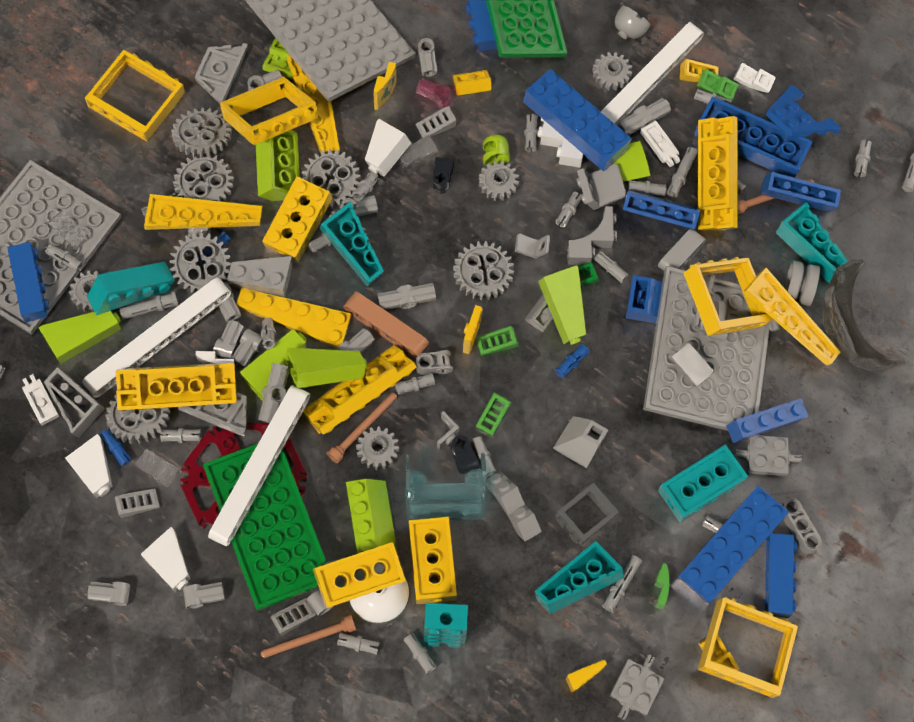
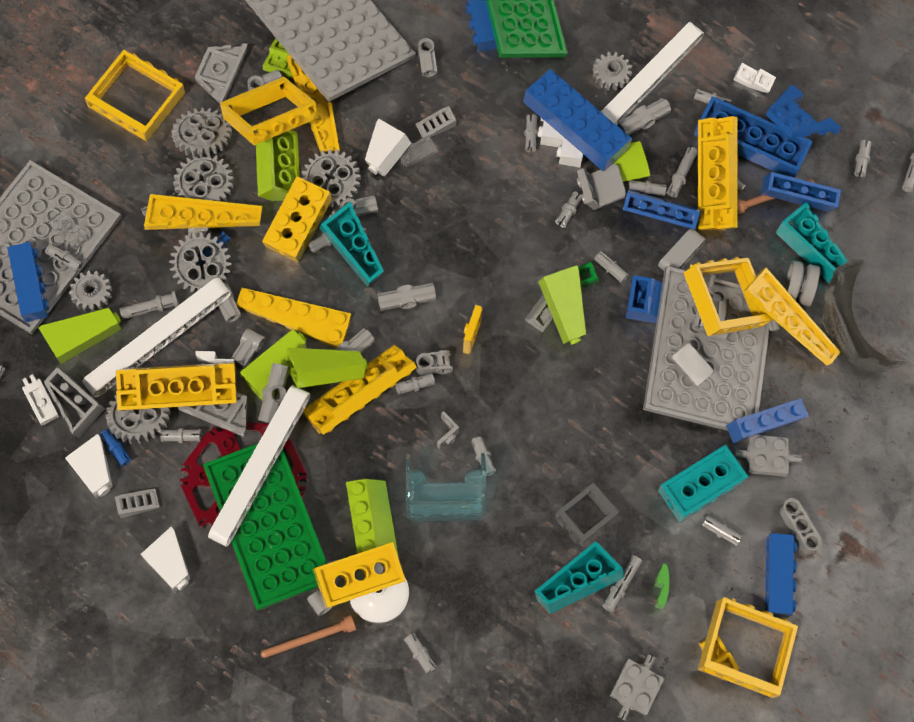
teal wedge [87,262,175,315] -> none
light grey piece [88,582,131,606] -> none
clear slope [135,449,180,487] -> none
light grey piece [183,582,225,609] -> none
light grey piece [213,321,244,359] -> none
light grey wedge [227,256,293,298] -> none
light grey pin [261,318,276,349] -> none
light grey slope [270,598,316,636] -> none
nougat piece [327,392,397,464] -> none
light grey pin [337,632,380,655] -> none
nougat beam [343,292,429,359] -> none
light grey pin [352,172,379,202] -> none
light grey gear [356,426,399,470] -> none
yellow slope [374,62,397,110] -> none
yellow brick [409,517,457,604] -> none
clear pink piece [415,78,451,108] -> none
teal brick [424,603,468,648] -> none
black piece [433,157,454,194] -> none
black piece [451,435,480,475] -> none
yellow slope [453,70,492,96] -> none
light grey gear [453,241,514,301] -> none
bright green slope [476,326,519,356] -> none
bright green slope [476,393,511,436] -> none
light grey gear [479,161,519,201] -> none
lime helmet [482,134,510,166] -> none
light grey arch [484,472,542,541] -> none
light grey bracket [515,234,550,259] -> none
light grey slope [553,416,608,468] -> none
blue pin [555,344,590,378] -> none
yellow slope [566,660,607,692] -> none
light grey arch [567,206,617,265] -> none
light grey cylinder [614,6,651,40] -> none
white hinge [640,121,680,167] -> none
yellow slope [679,59,719,82] -> none
blue brick [679,486,789,604] -> none
bright green slope [697,69,739,100] -> none

